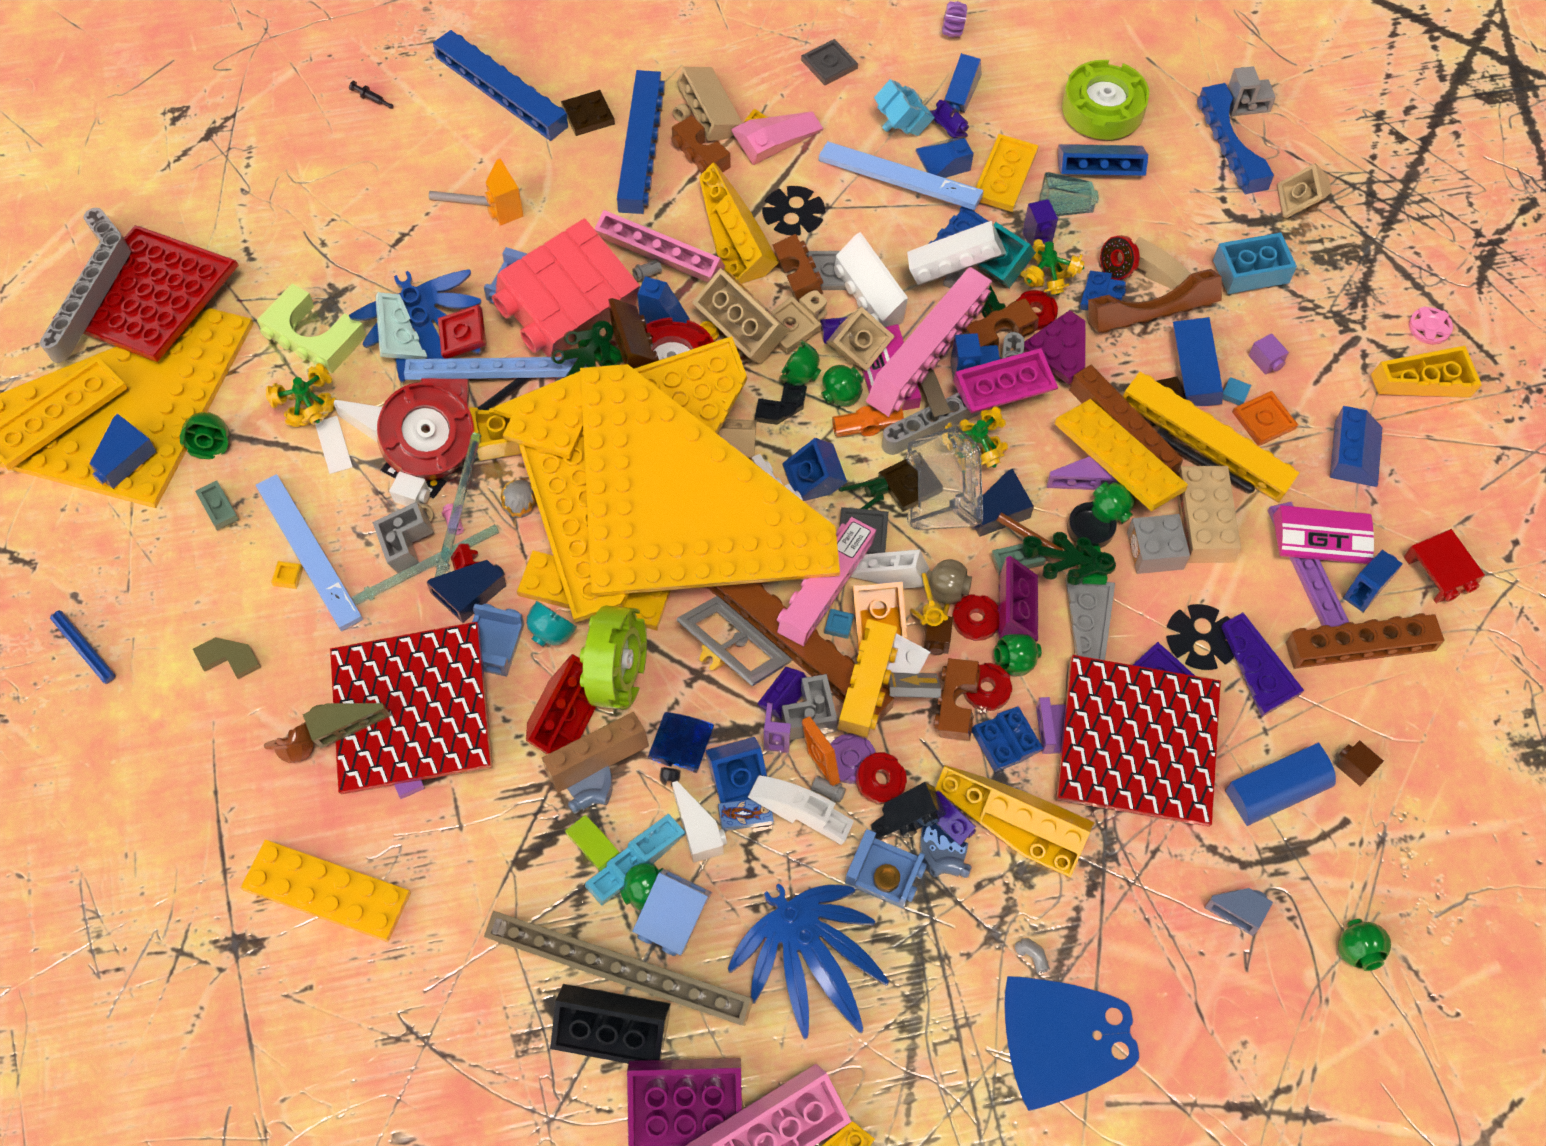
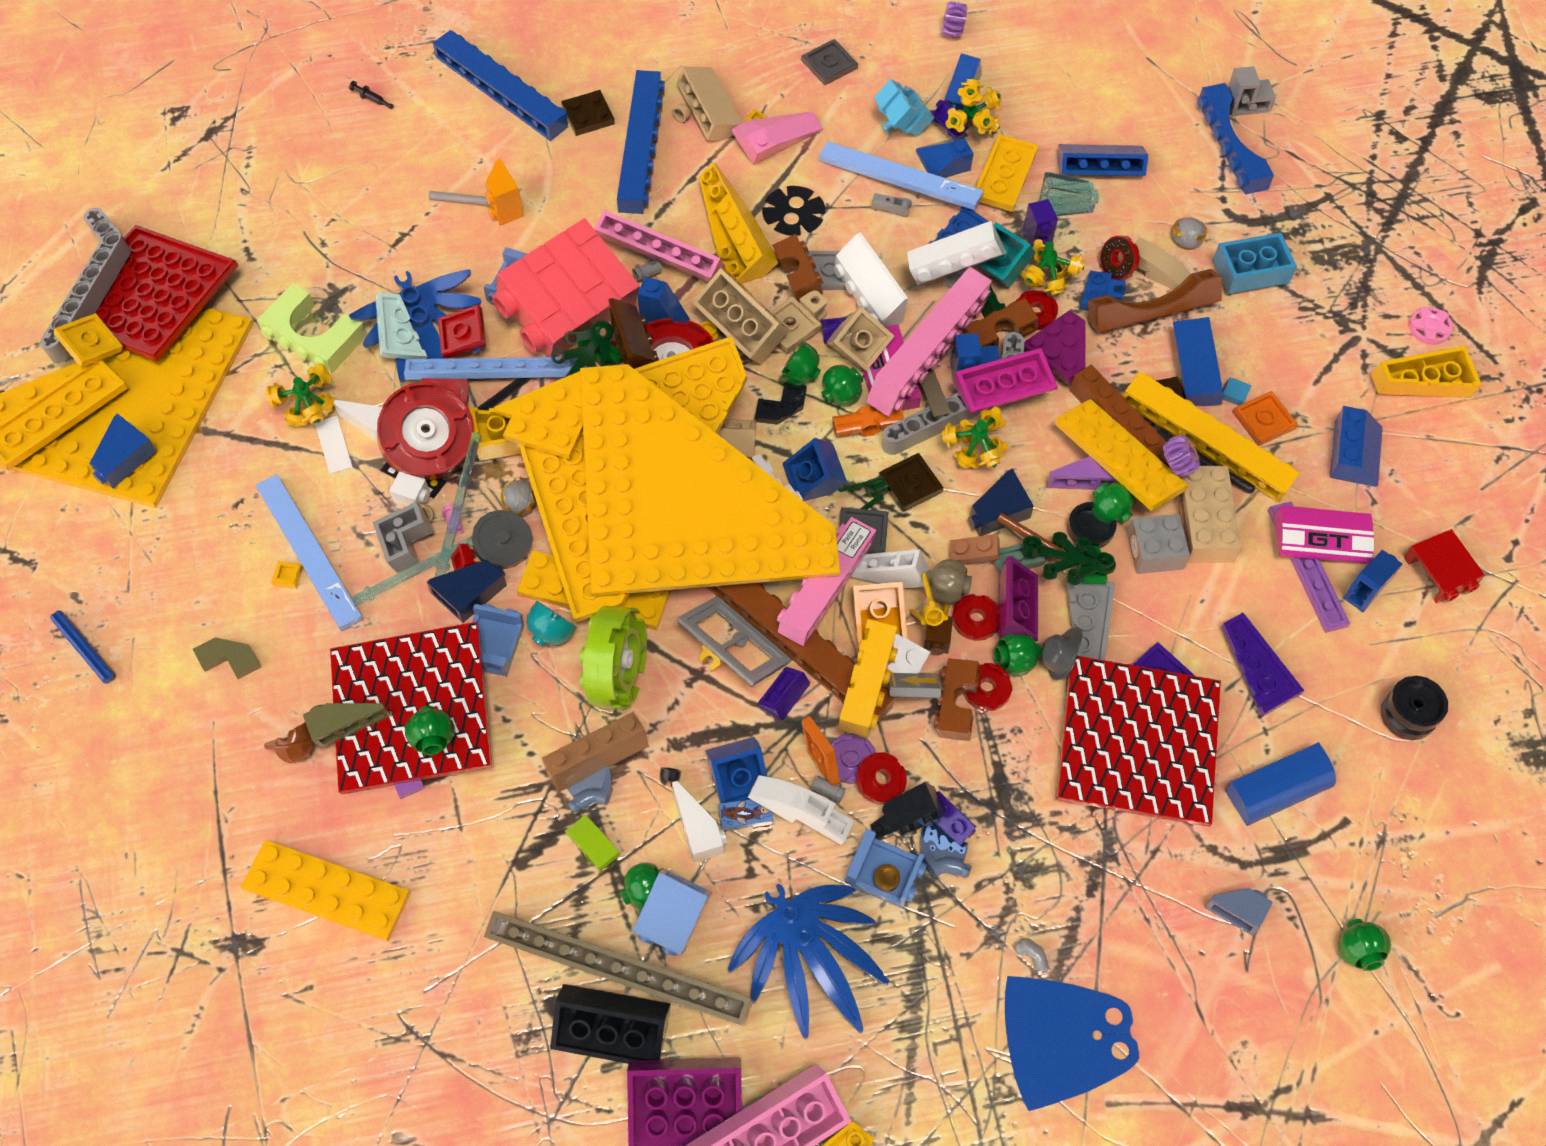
green cylinder [180,412,229,459] -> none
sand green plate [195,480,239,530] -> none
red wedge [526,654,596,754] -> none
medium azure slope [585,814,685,906] -> none
clear blue slope [647,712,714,773] -> none
dark orange arch [671,115,731,173] -> none
medium lavender panel [764,703,791,753] -> none
light grey brick [782,674,837,740] -> none
dark azure tile [824,609,854,639] -> none
clear windscreen [906,425,983,530] -> none
yellow wedge [935,765,1094,878] -> none
blue slope [972,706,1044,773] -> none
medium lavender panel [1036,697,1066,754] -> none
lime piece [1062,60,1149,140] -> none
black piece [1166,604,1234,670] -> none
medium lavender brick [1248,333,1289,375] -> none
tan slope [1277,163,1332,218] -> none
dark orange brick [1285,613,1445,669] -> none
reddish brown brick [1336,740,1384,787] -> none
none -> yellow tile [54,313,123,367]
none -> green plant [405,706,455,755]
none -> dark grey wheel [471,510,533,569]
none -> light grey bar [871,193,912,217]
none -> yellow plant [946,78,1002,136]
none -> nougat plate [950,534,1000,564]
none -> dark grey piece [1041,627,1083,680]
none -> medium lavender gear [1163,435,1200,477]
none -> light grey hair [1172,217,1207,249]
none -> black wheel [1381,675,1448,741]

